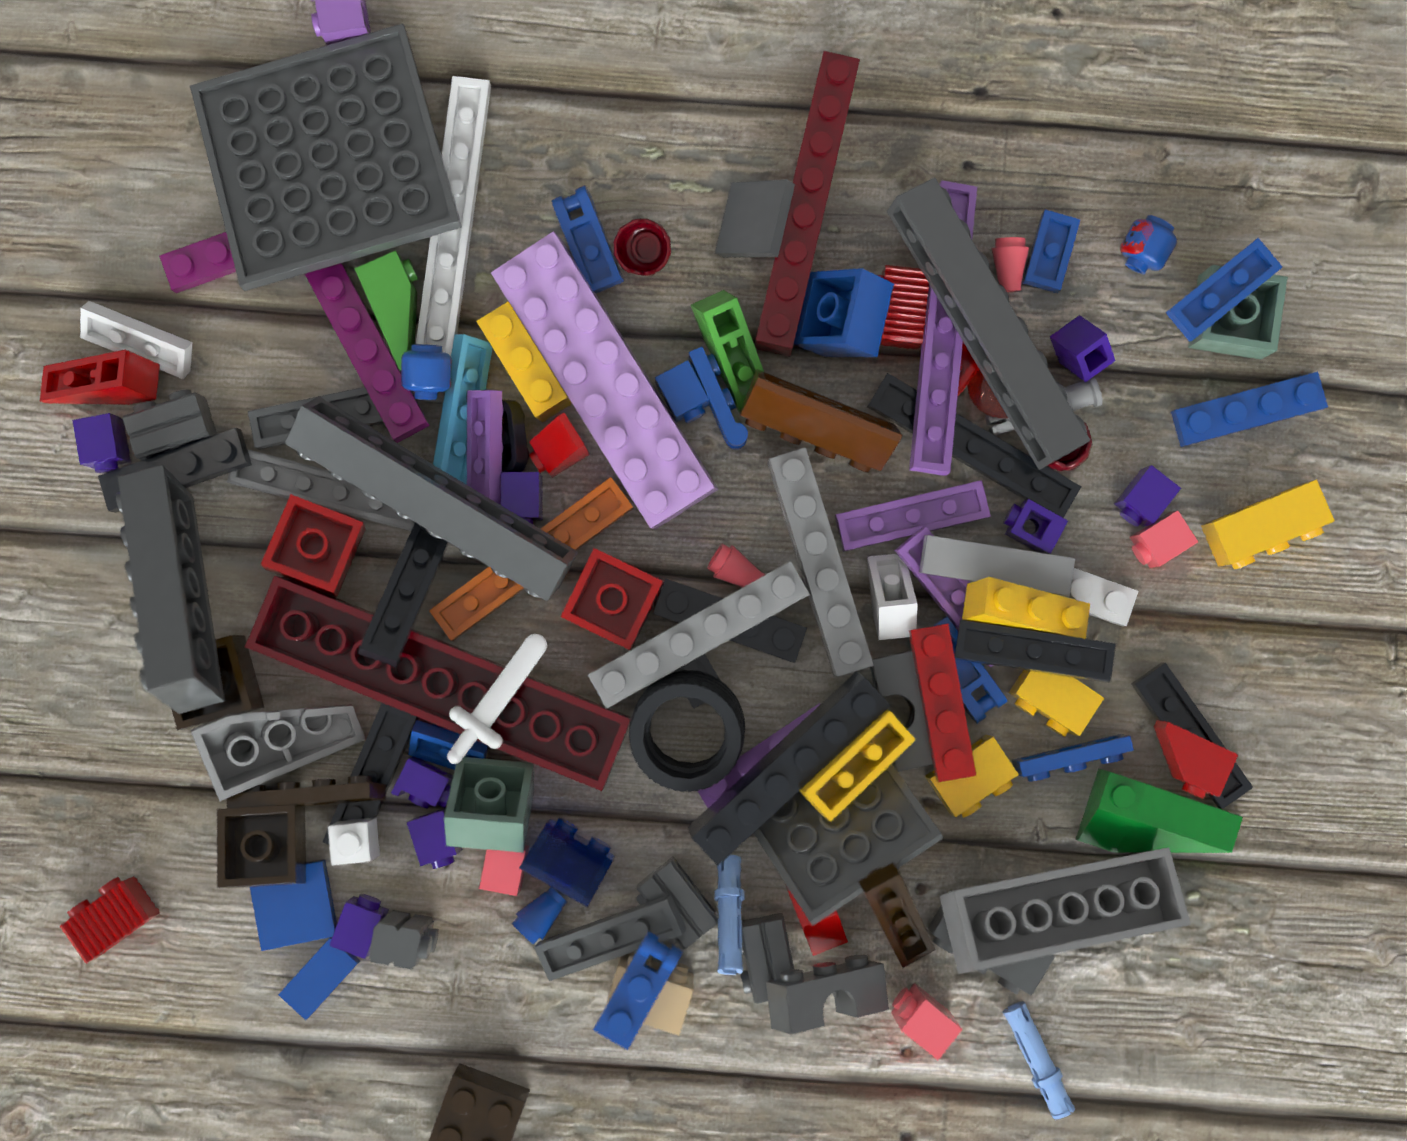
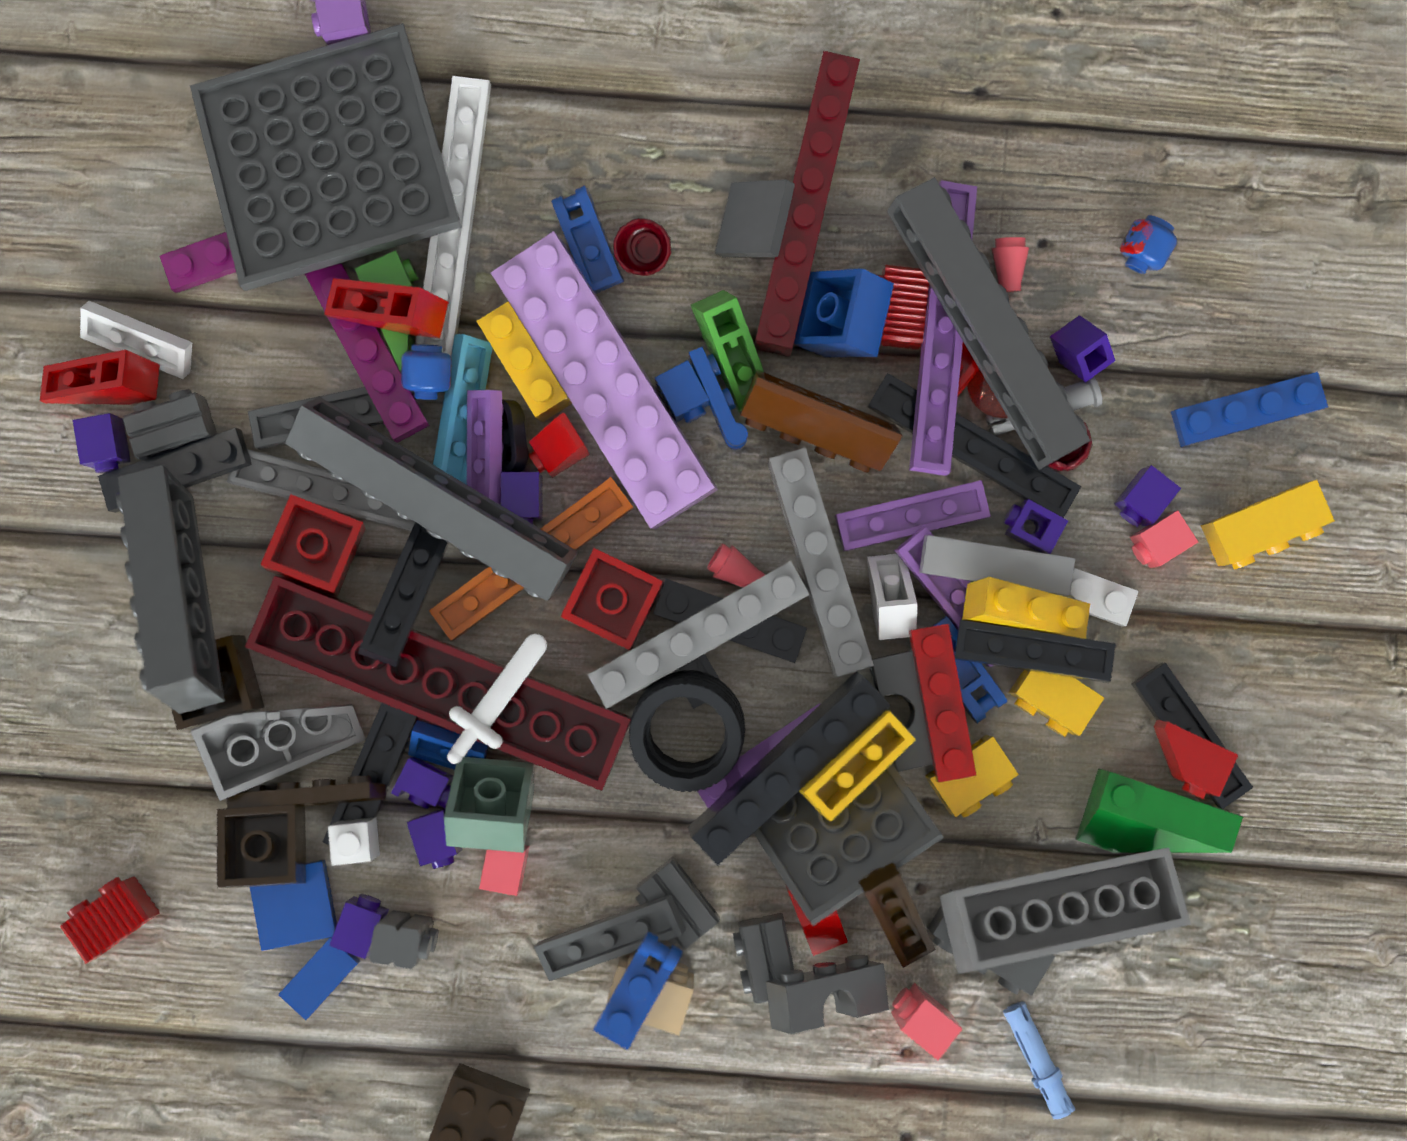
blue cone [511,886,567,944] -> none
clear blue slope [519,818,615,907] -> none
light blue pin [714,855,745,975] -> none
blue plate [1012,734,1134,782] -> none
blue plate [1022,209,1081,294] -> none
blue plate [1165,238,1283,342] -> none
sand green brick [1188,265,1288,360] -> none
none -> red slope [324,278,449,339]

